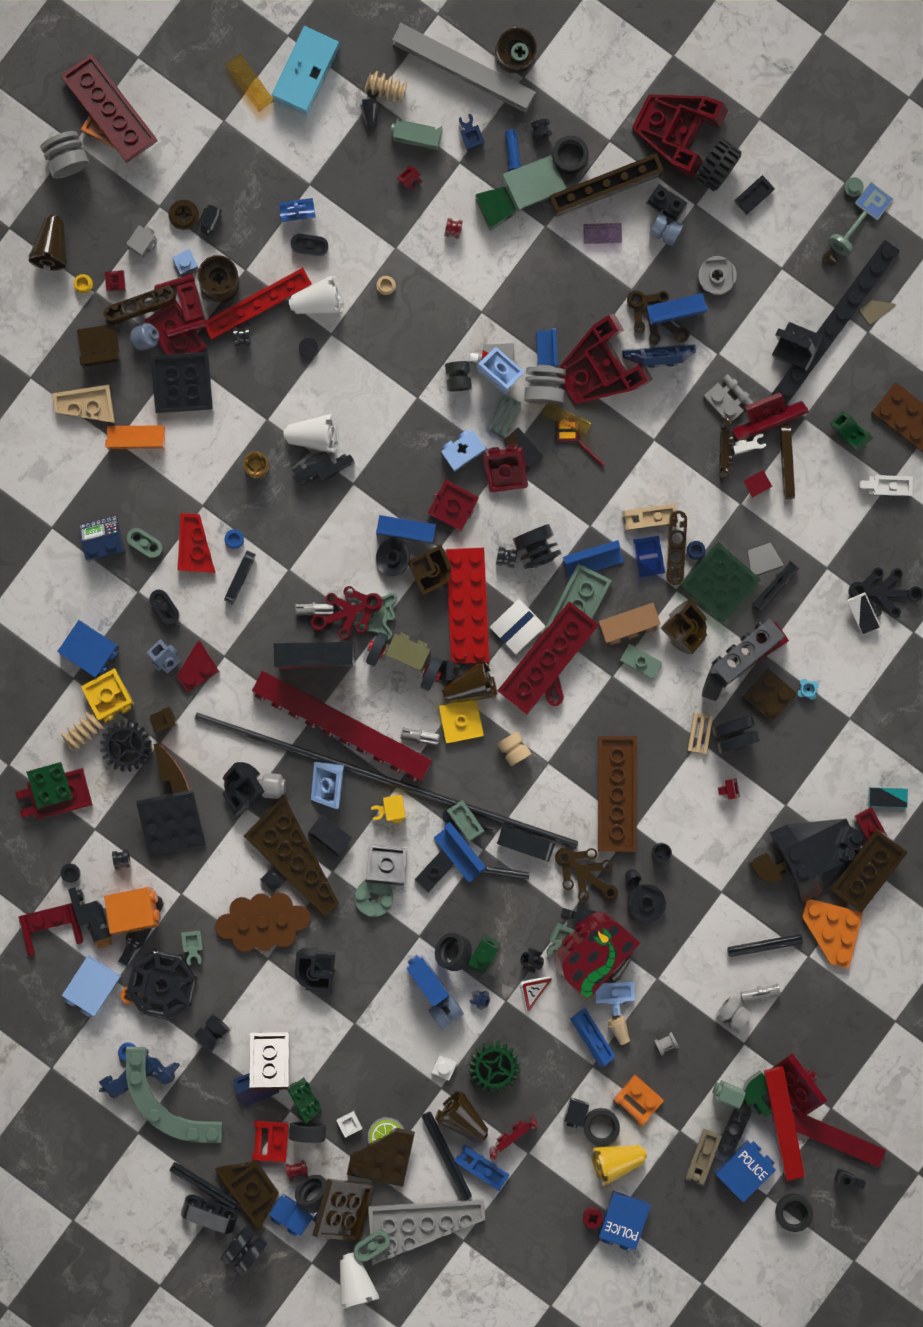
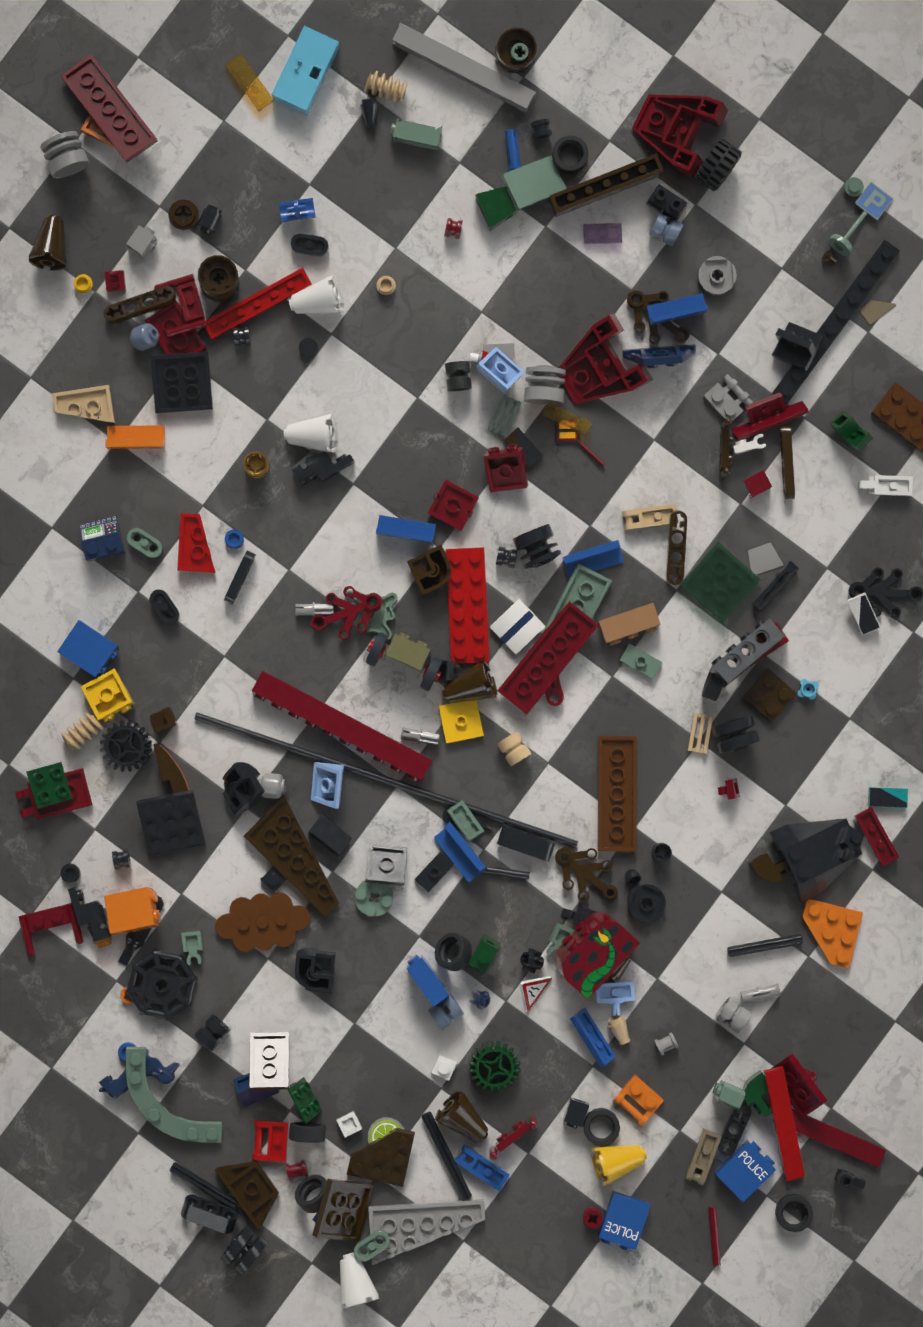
light blue brick [62,955,121,1017] -> none
dark brown bracket [77,324,121,368] -> none
sand blue brick [147,639,181,674] -> none
light blue plate [172,249,198,275] -> none
dark red wing [177,640,220,692] -> none
blue brick [269,1194,315,1236] -> none
black tile [273,641,356,669] -> none
yellow brick [371,794,406,824] -> none
black dish [376,538,410,576] -> none
dark red tile [396,166,422,191] -> none
light blue brick [441,430,486,472] -> none
dark blue plate [459,114,485,151] -> none
blue panel [536,328,558,368] -> none
clear blue piece [632,535,666,578] -> none
dark brown brick [661,600,708,654] -> none
dark blue plate [686,541,706,560] -> none
black plate [734,175,775,216] -> none
dark brown plate [830,829,908,913] -> none
none -> dark red bar [708,1206,721,1266]

